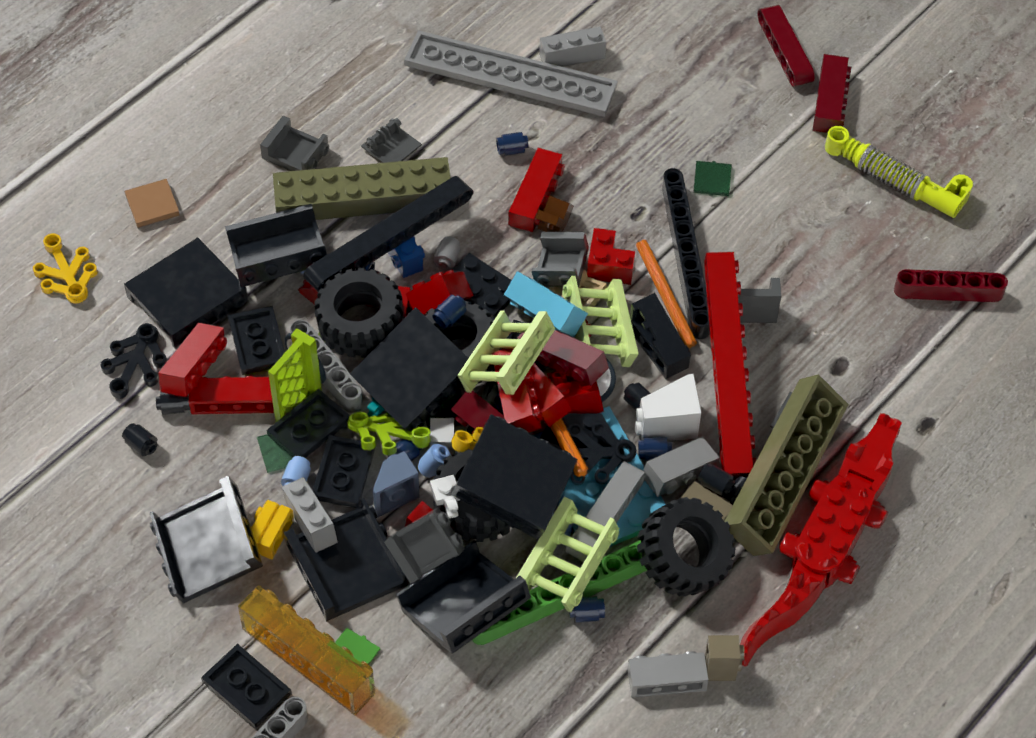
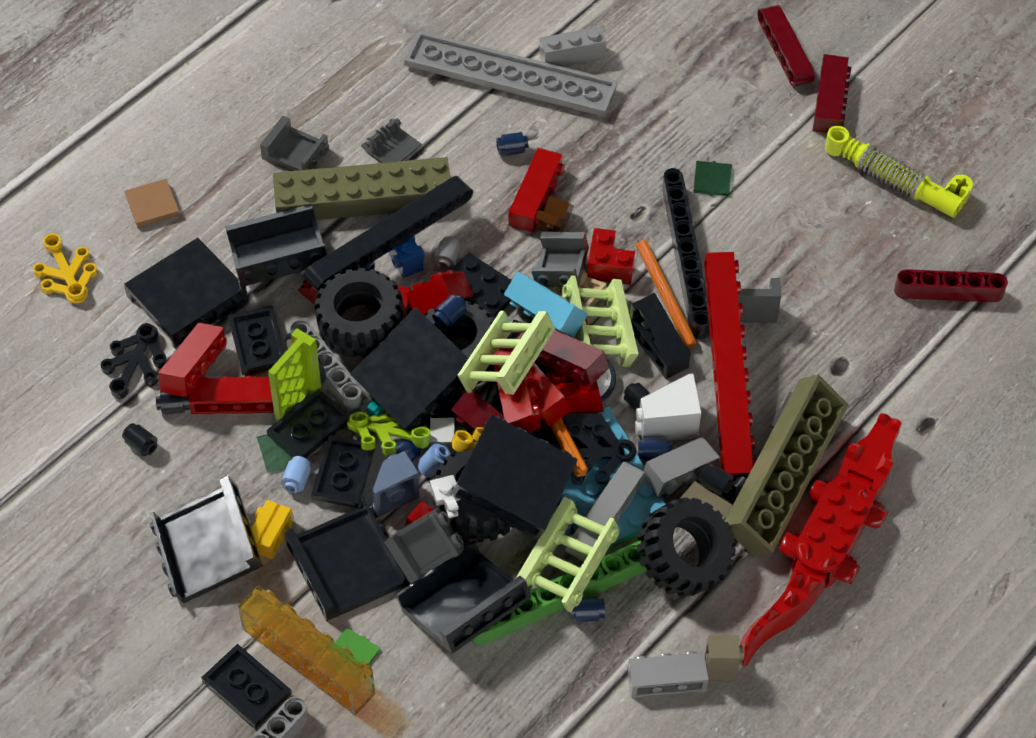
light grey brick [282,477,338,552] -> none

